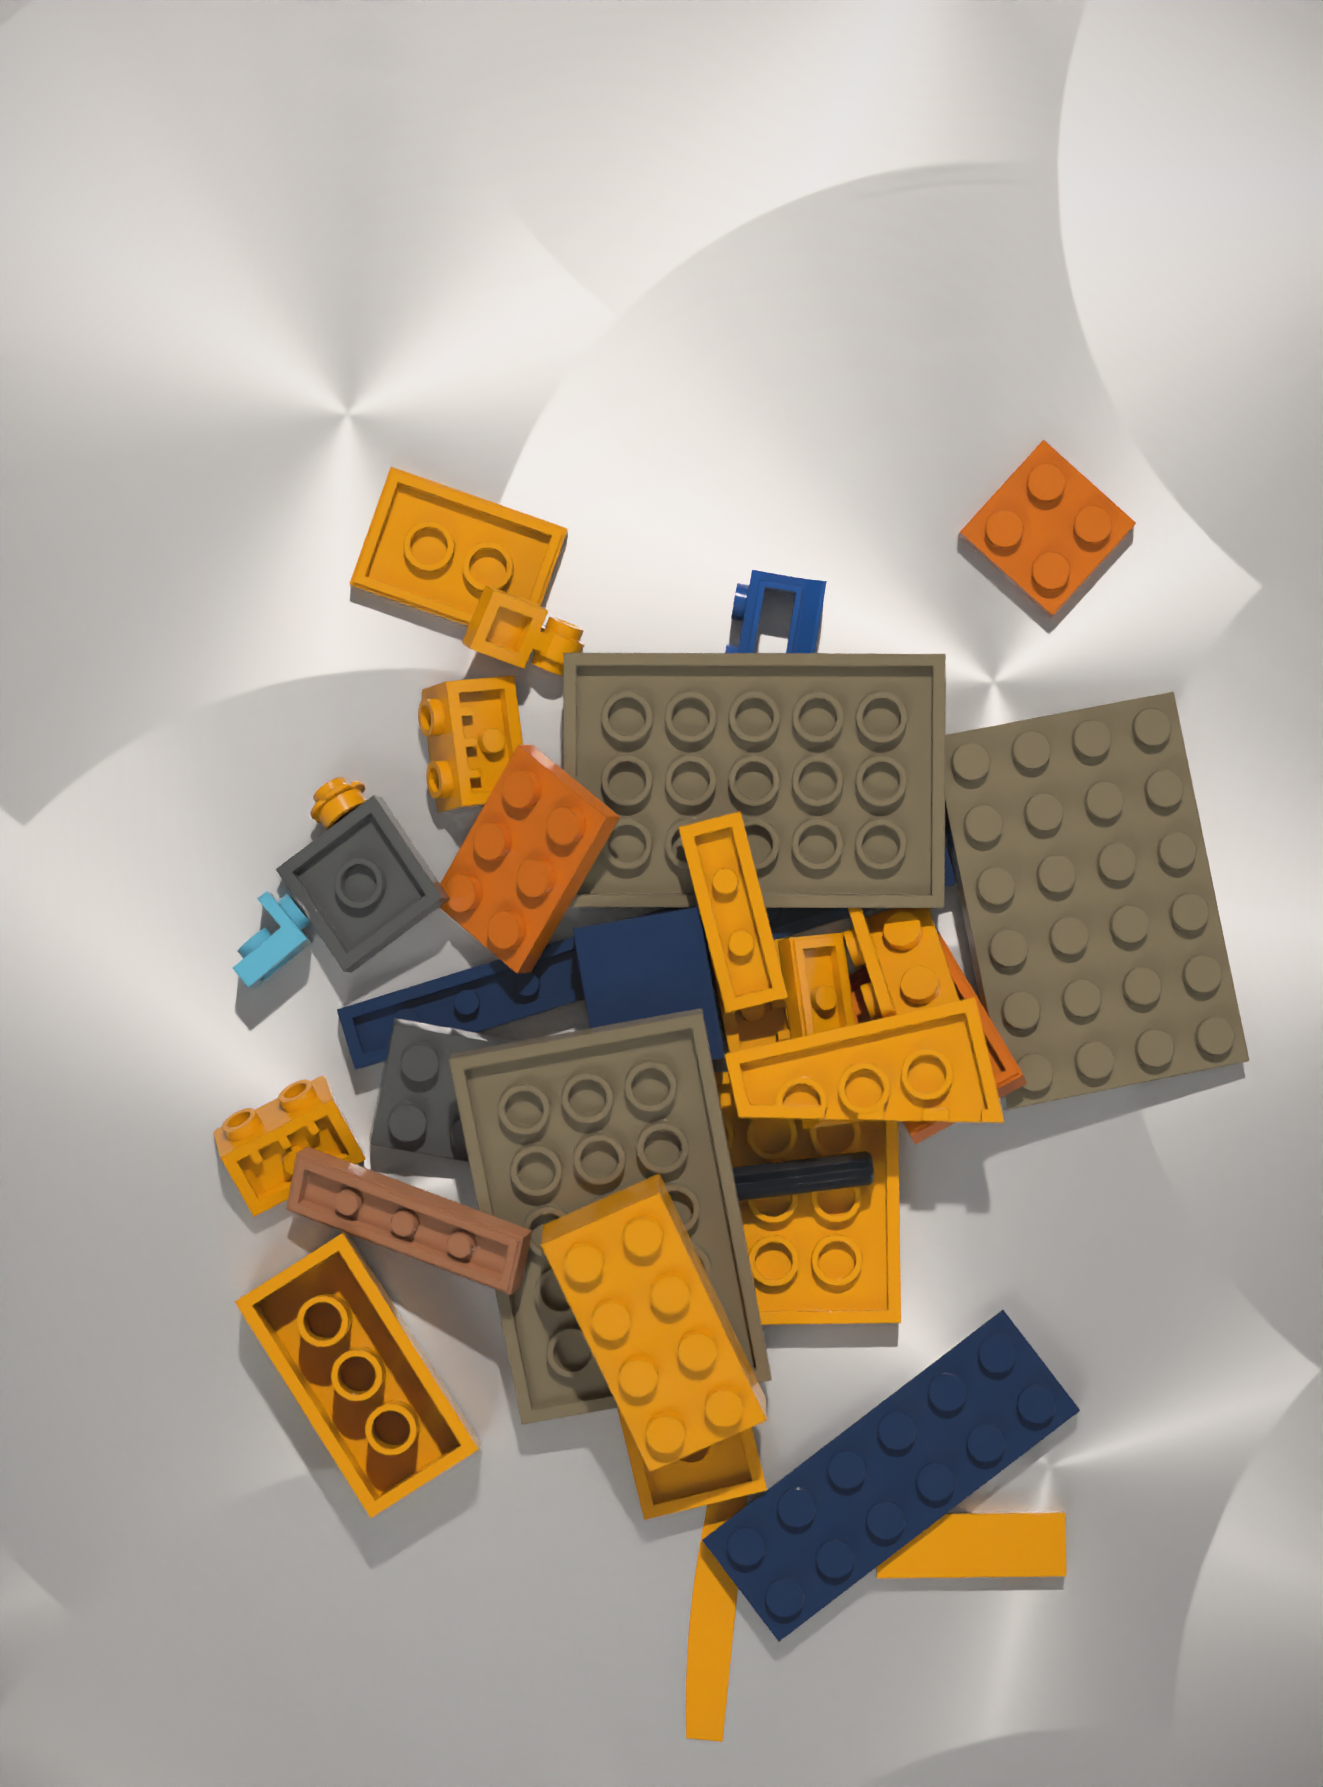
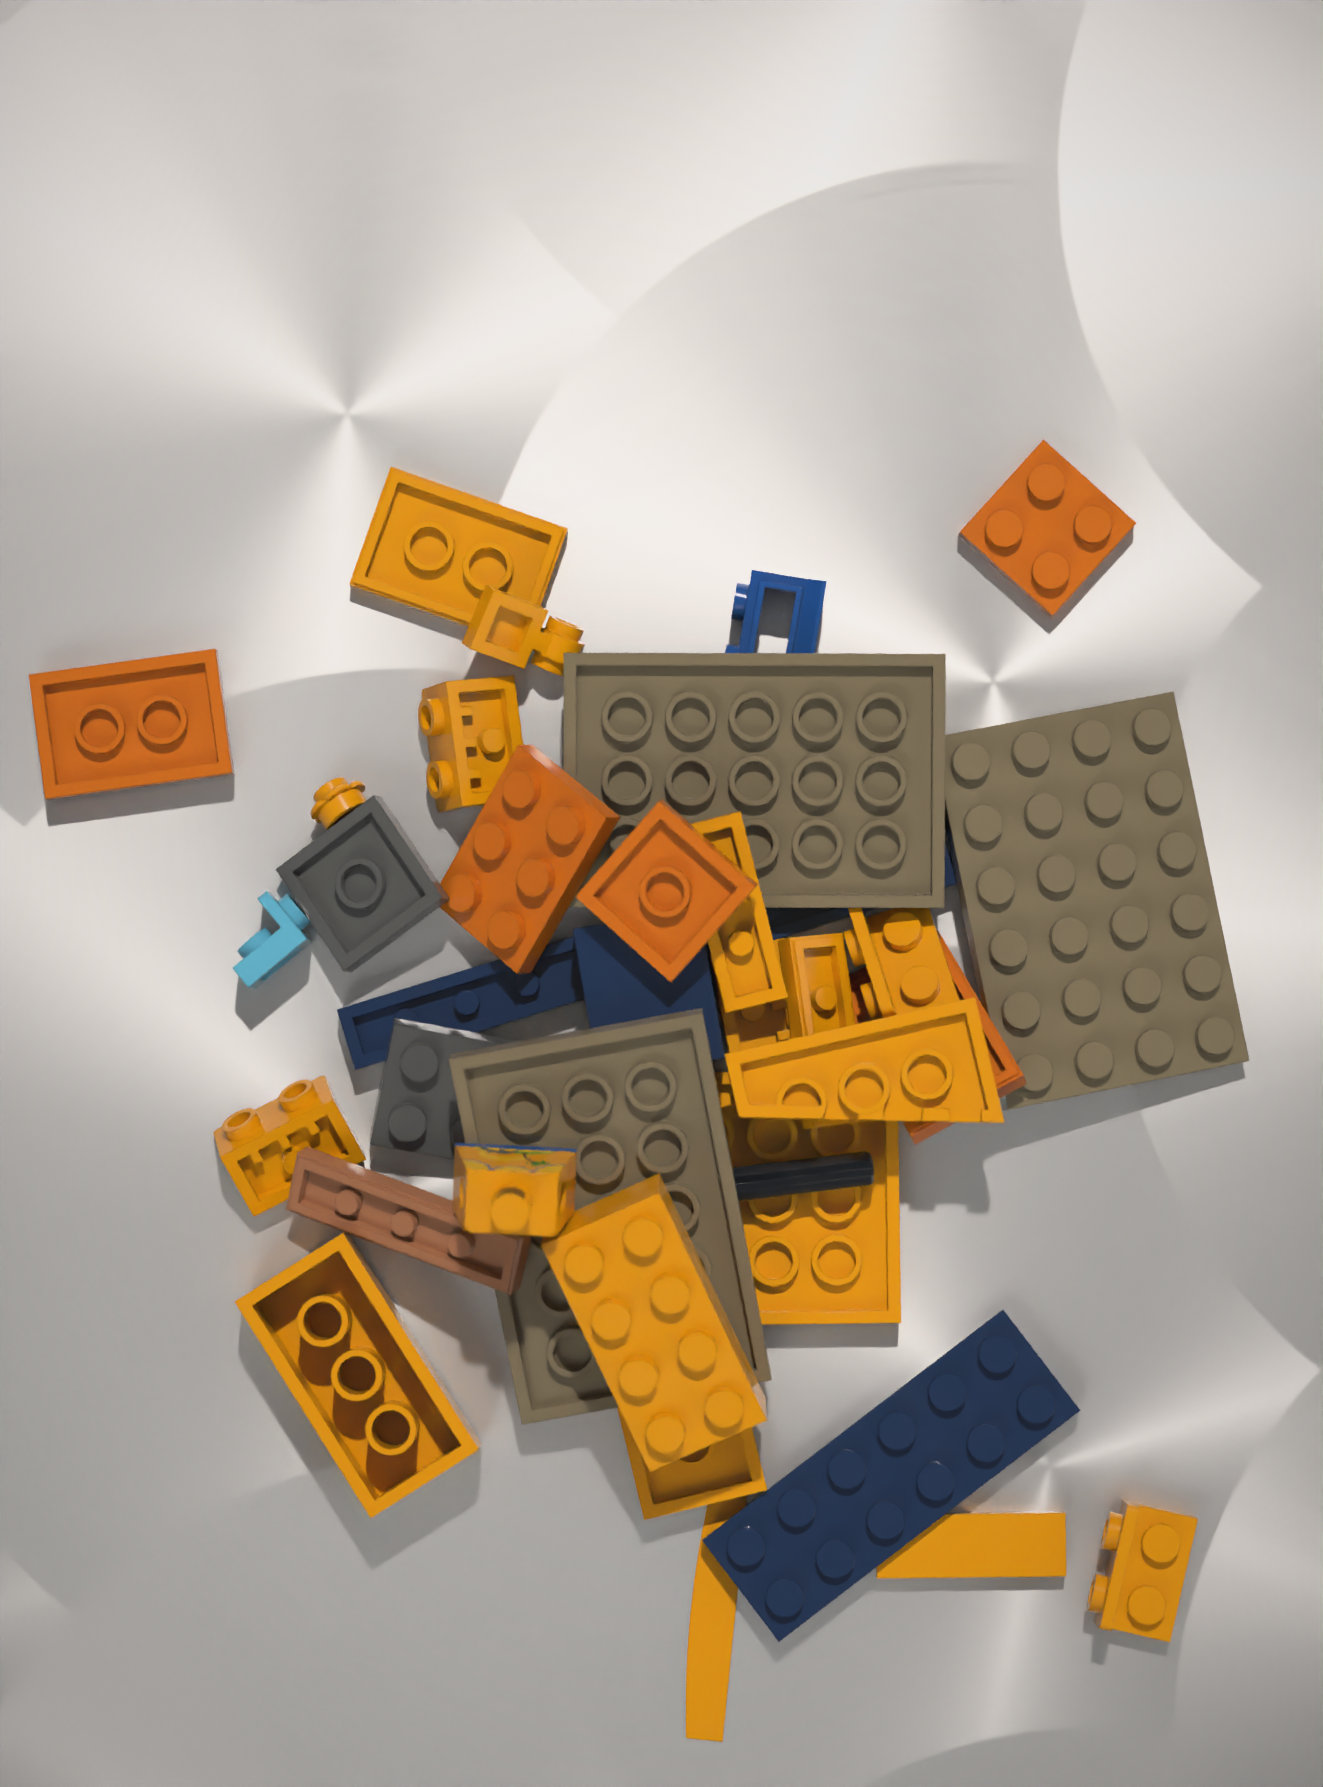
none -> orange plate [29,649,235,800]
none -> light orange torso [452,1143,577,1236]
none -> orange plate [575,799,758,982]
none -> light orange bracket [1087,1499,1198,1642]

